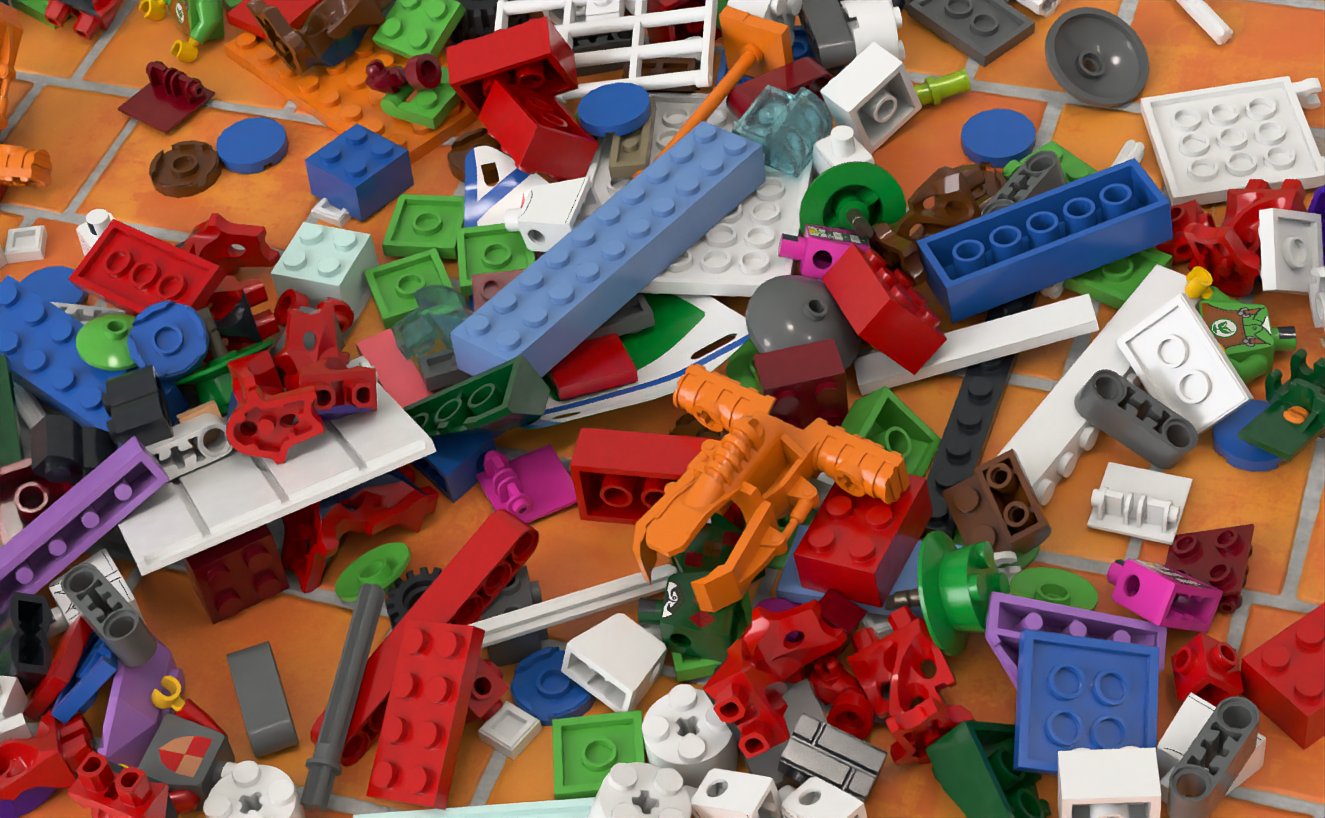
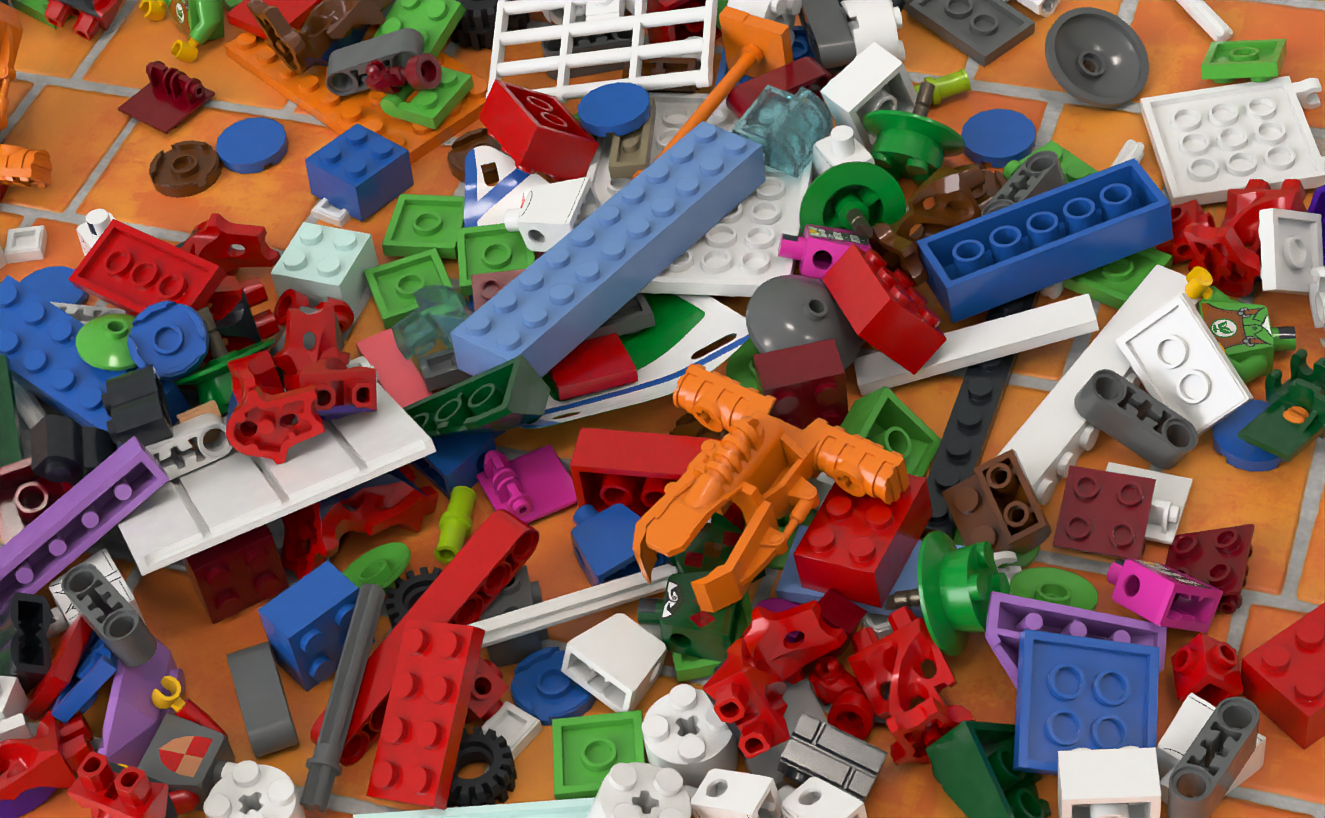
red brick [446,16,579,117] -> none
none -> blue brick [258,560,375,692]
none -> dark grey beam [326,28,424,96]
none -> lime pin [434,486,477,564]
none -> black tyre [446,727,517,808]
none -> blue torso [570,503,670,587]
none -> green piece [862,82,966,186]
none -> dark red hinge [1053,465,1156,560]
none -> bright green plate [1201,39,1287,83]

